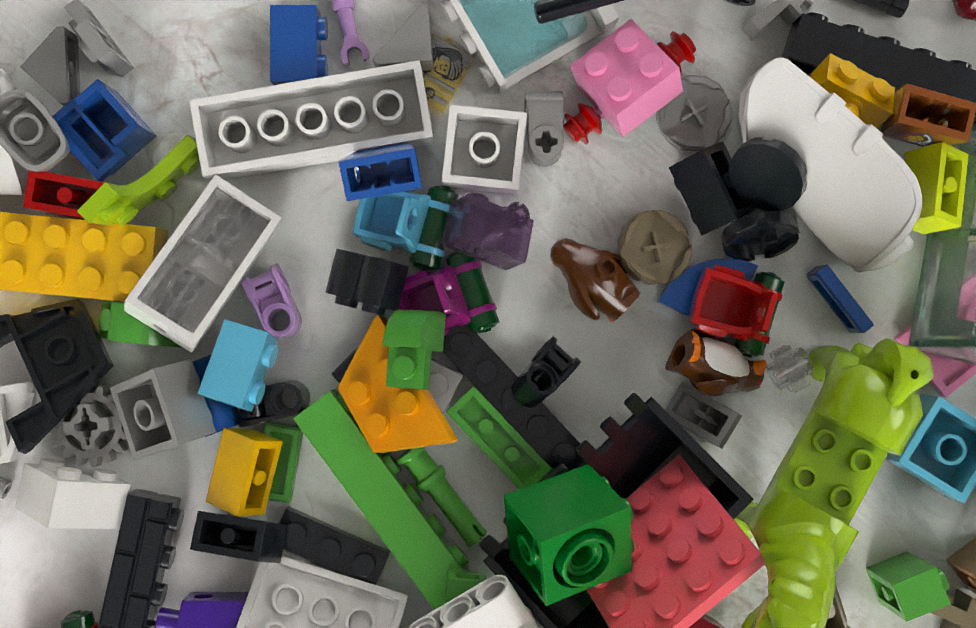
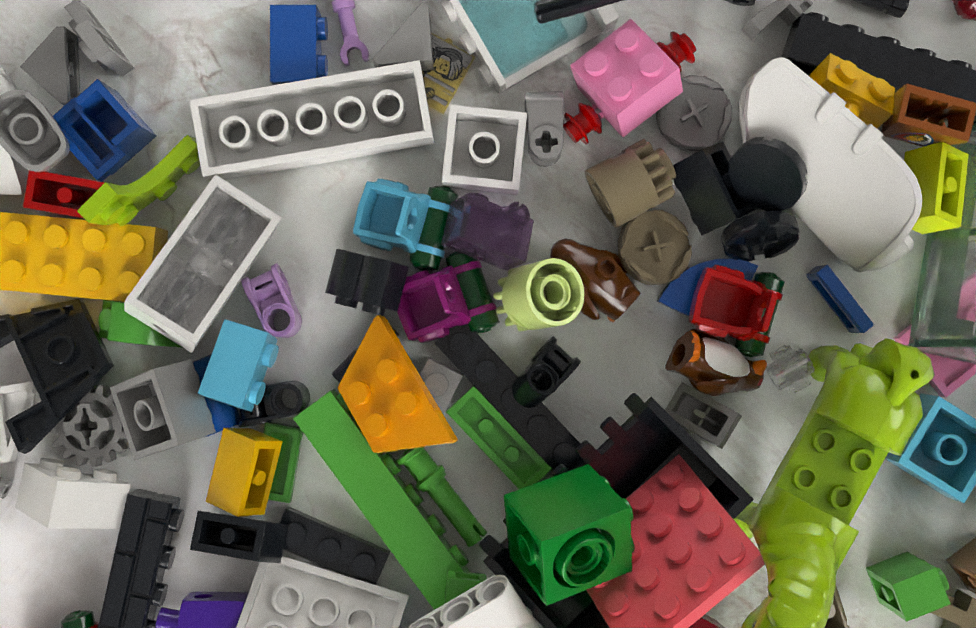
blue torso [338,143,422,201] -> none
bright green brick [382,309,446,390] -> none
none -> yellowish green gear [493,258,584,331]
none -> dark tan gear [585,139,676,228]

